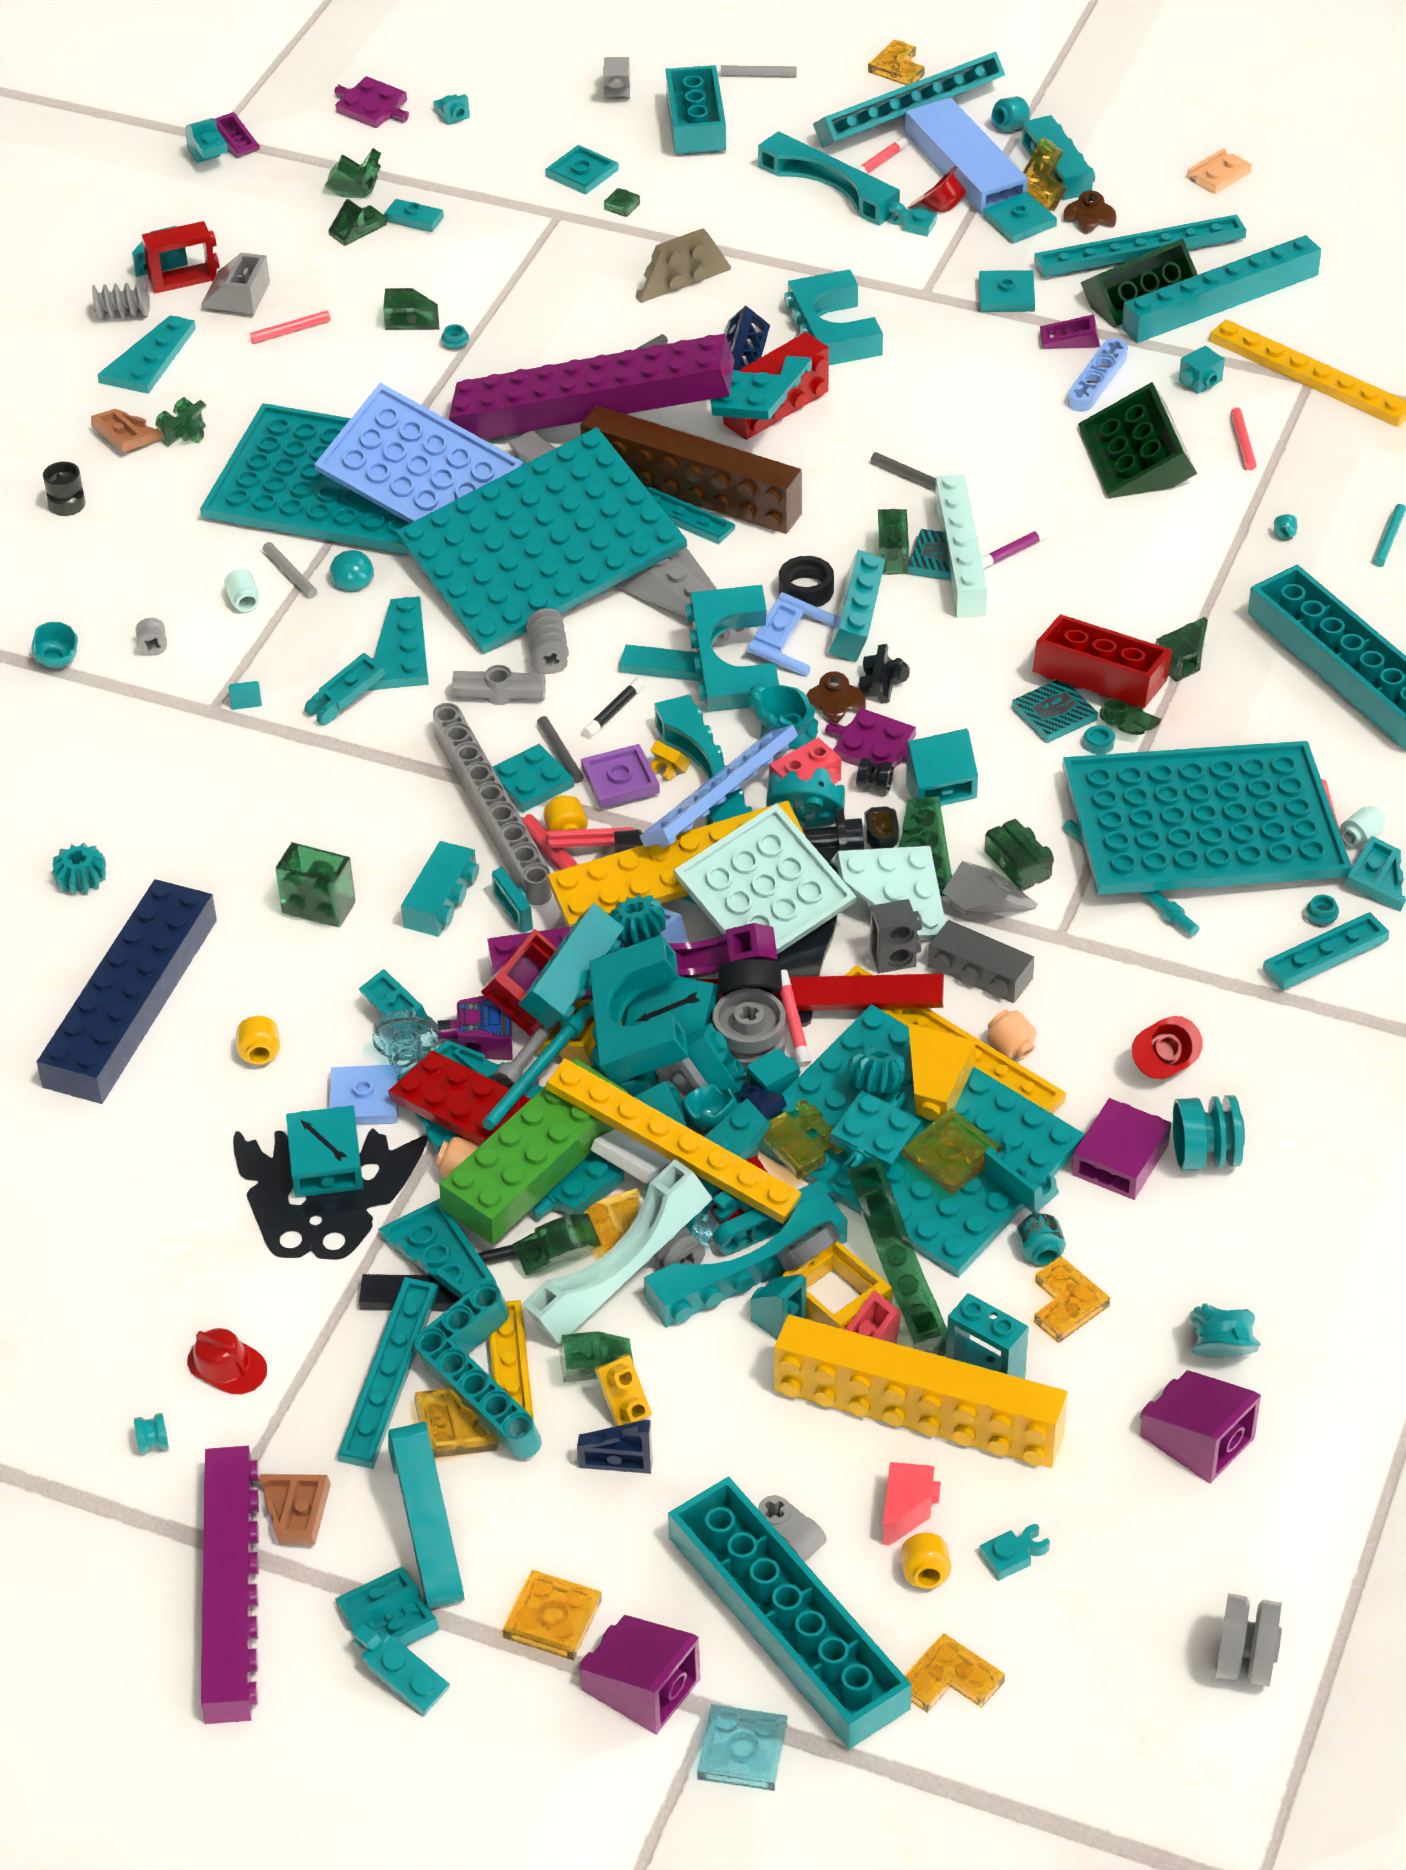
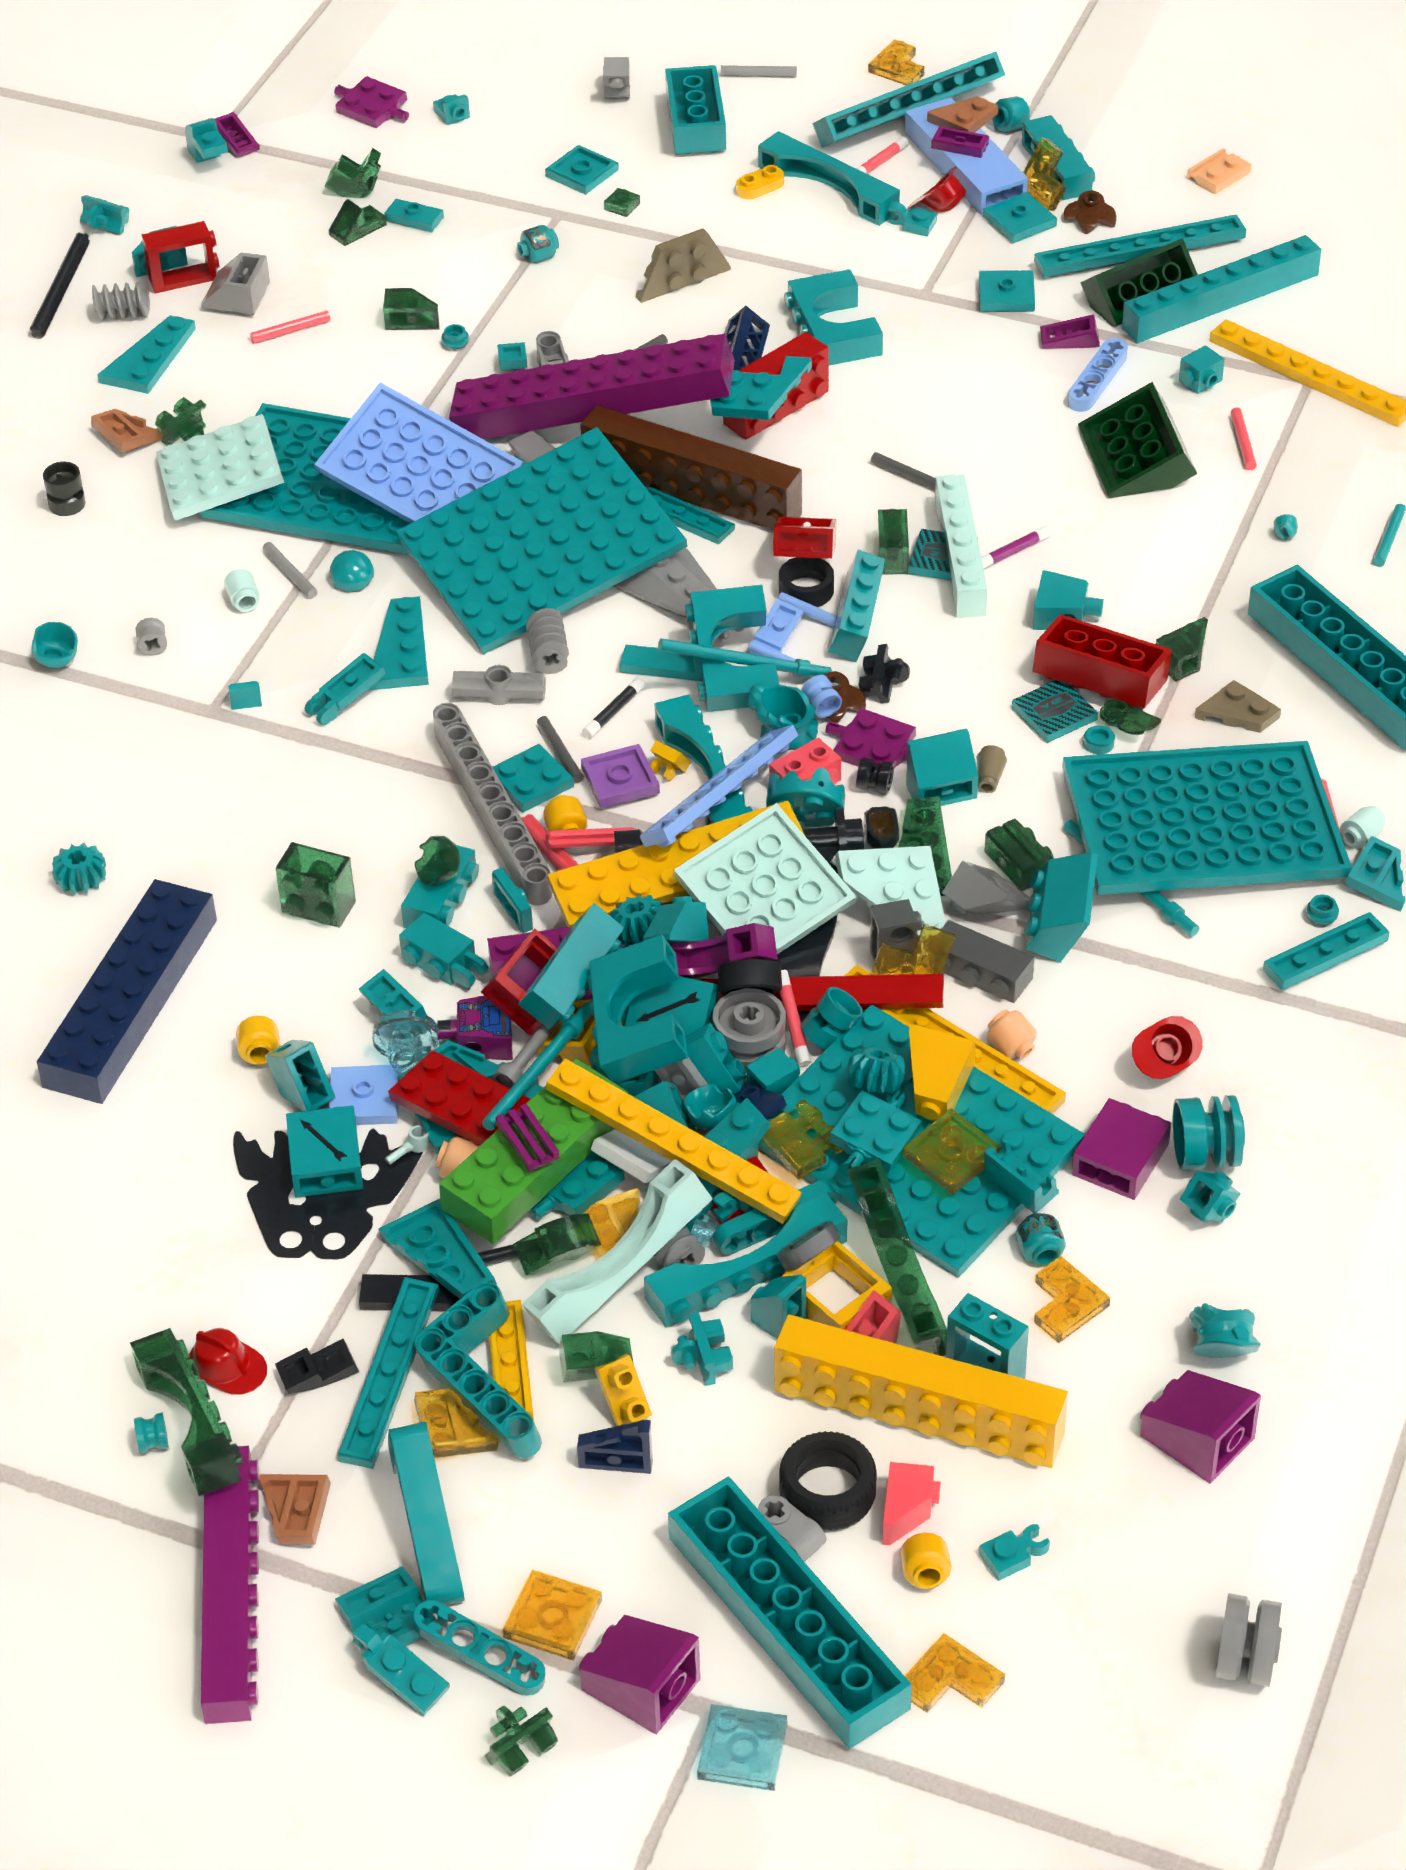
none -> black axle [30,232,90,338]
none -> teal hips [80,195,130,234]
none -> clear green arch [129,1328,243,1496]
none -> light aqua plate [156,414,284,521]
none -> teal torso [265,1039,336,1111]
none -> black slope [275,1338,360,1394]
none -> light aqua hand [385,1125,429,1165]
none -> teal hinge [399,912,489,988]
none -> clear green hair [414,835,460,886]
none -> teal beam [414,1600,546,1696]
none -> clear green hips [485,1705,559,1777]
none -> magenta tile [495,1103,559,1172]
none -> teal plate [497,342,528,370]
none -> teal head [517,225,559,263]
none -> light grey piece [536,331,569,367]
none -> teal slope [643,896,709,943]
none -> teal bar [658,638,832,678]
none -> teal hips [670,1312,733,1386]
none -> yellow plate [736,165,784,199]
none -> red window [773,516,837,559]
none -> black tyre [779,1431,877,1531]
none -> light blue wheel [801,675,842,718]
none -> teal wheel [801,987,863,1050]
none -> clear yellow plate [870,923,956,975]
none -> nougat wing [927,96,998,133]
none -> magenta tile [931,126,989,158]
none -> dark tan cone [976,745,1007,793]
none -> teal slope [1024,852,1098,963]
none -> teal torso [1033,570,1104,630]
none -> teal brick [1179,1170,1241,1223]
none -> dark tan wing [1195,680,1281,733]

